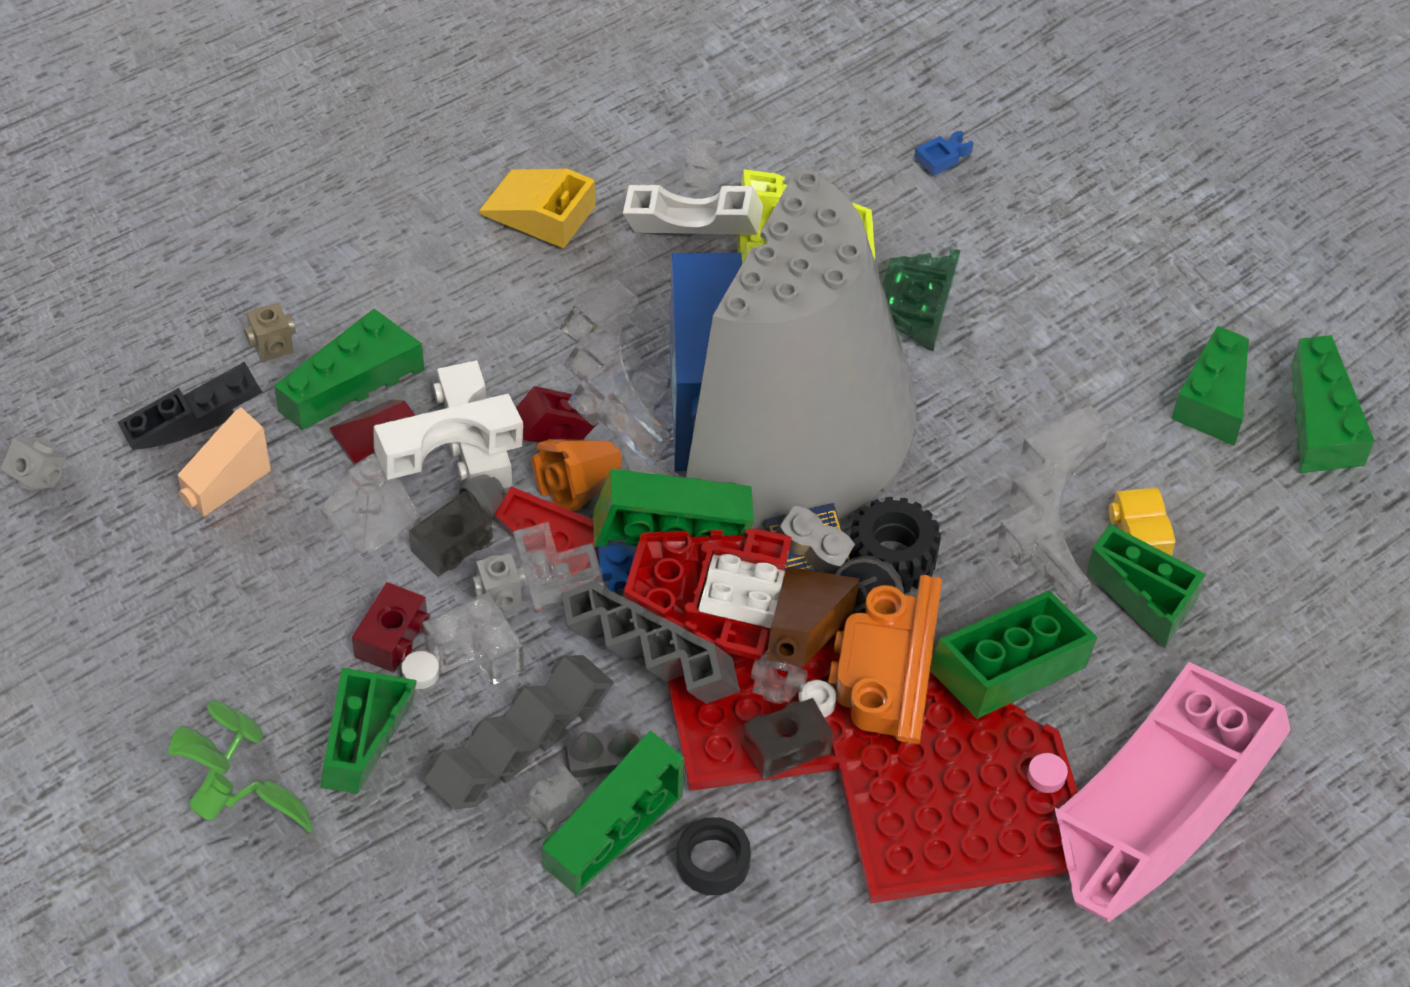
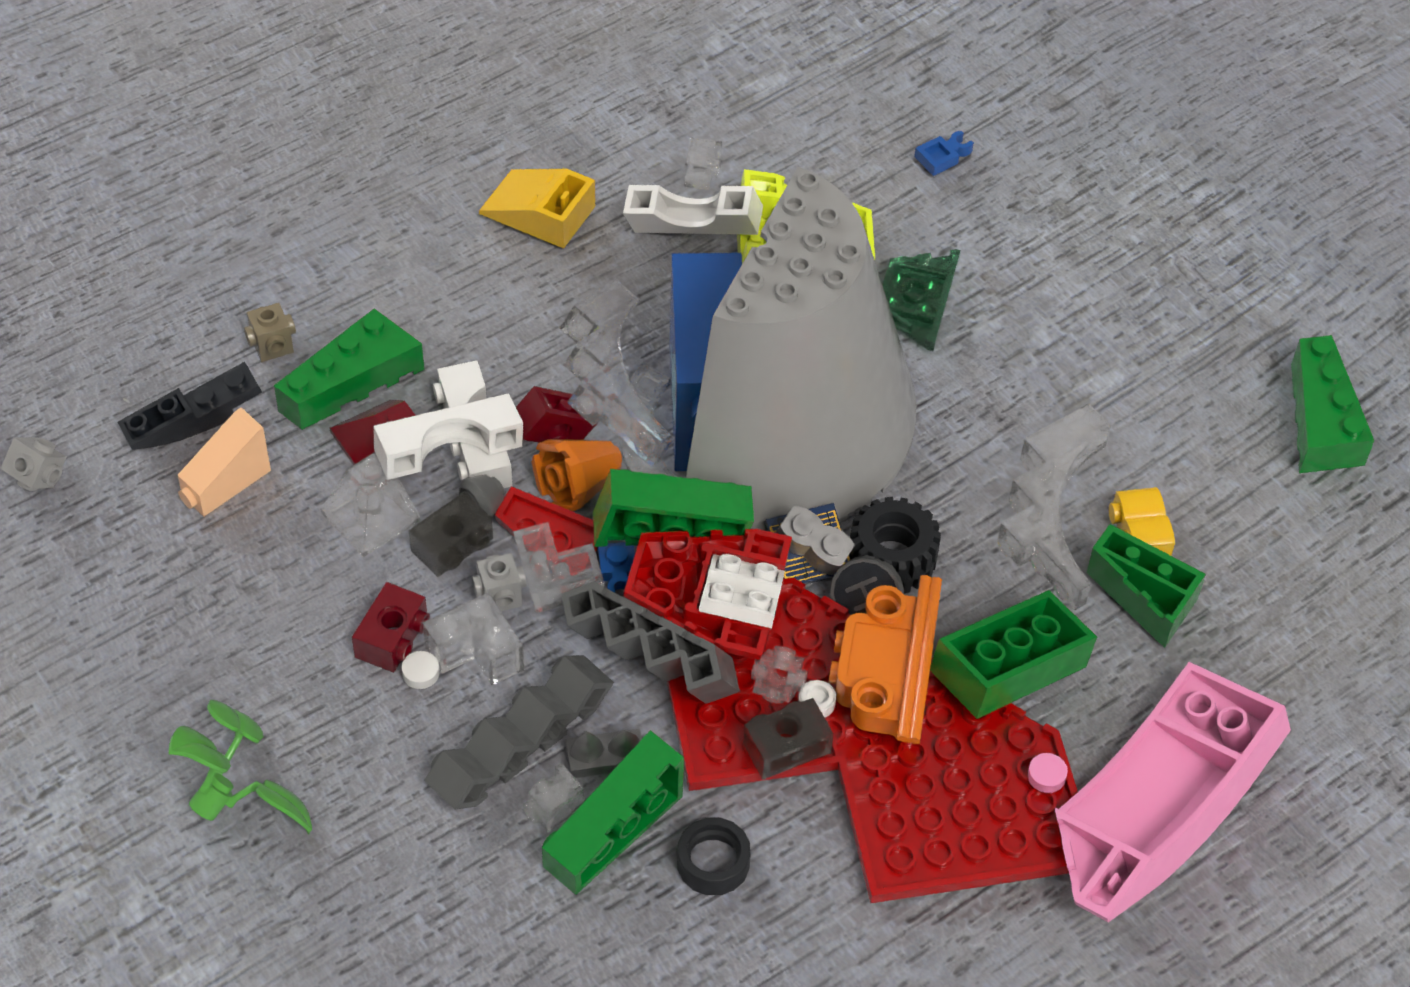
green wedge [320,668,417,794] -> none
reddish brown slope [766,567,859,666] -> none
green wedge [1172,326,1249,446] -> none

